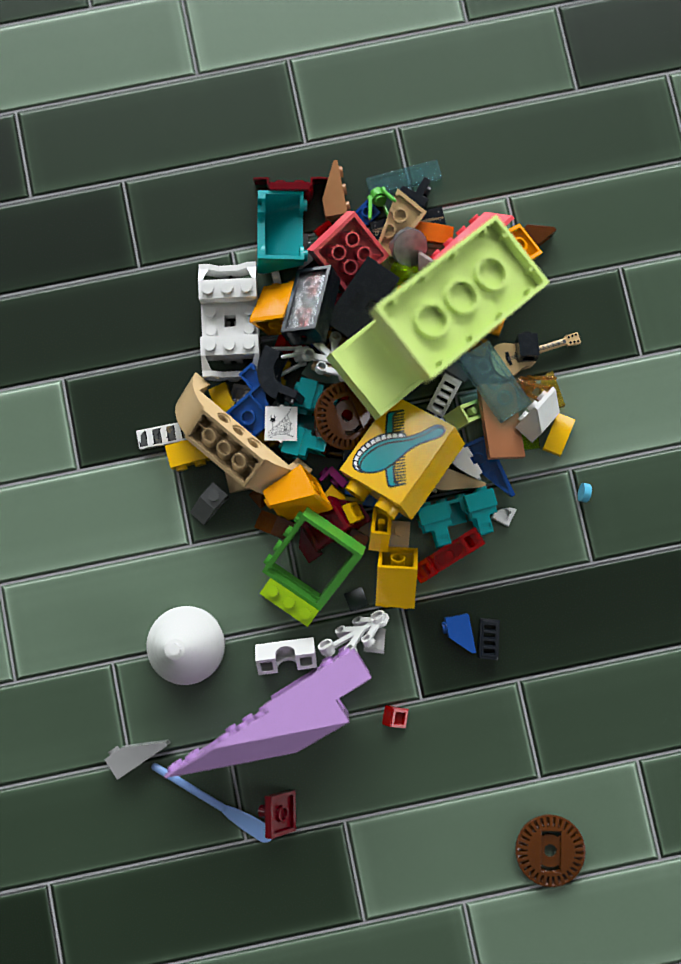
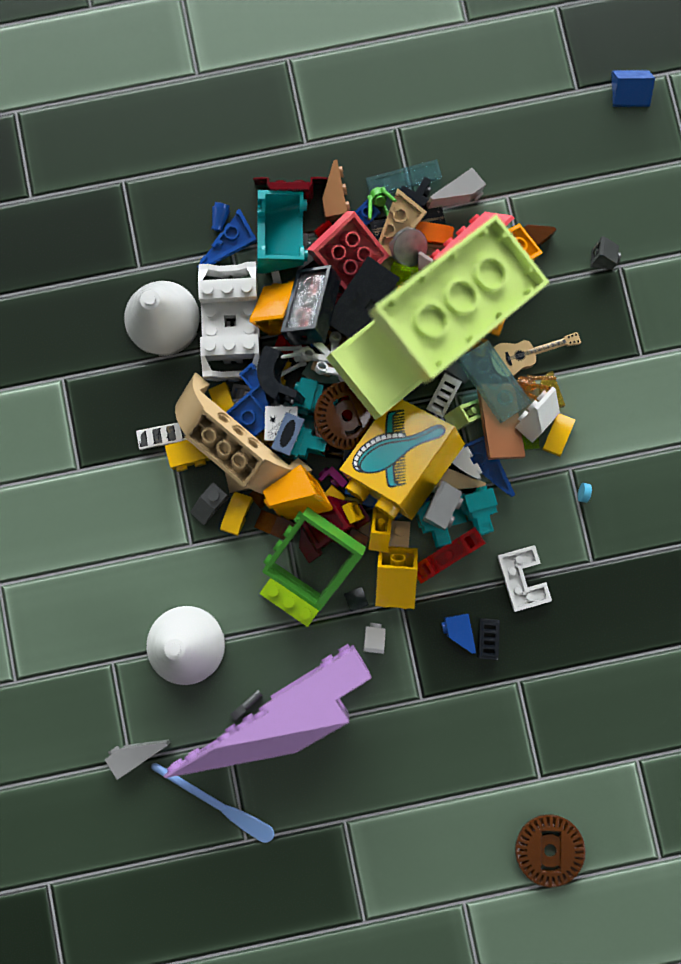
white arch [255,637,317,675] -> none
dark red tile [258,789,296,839] -> none
white plant [318,610,389,657] -> none
red slope [382,705,409,729] -> none
white tile [490,507,517,527] -> none
black brick [515,331,540,363] -> none
none -> white cone [124,281,200,356]
none -> blue wing [197,209,257,269]
none -> blue cone [211,202,230,232]
none -> yellow slope [220,492,253,536]
none -> dark grey bar [230,690,263,720]
none -> sand blue tile [271,412,305,456]
none -> light grey slope [422,480,463,530]
none -> light grey slope [426,168,486,209]
none -> white plate [497,545,552,612]
none -> dark grey slope [590,236,621,270]
none -> blue slope [612,70,655,107]

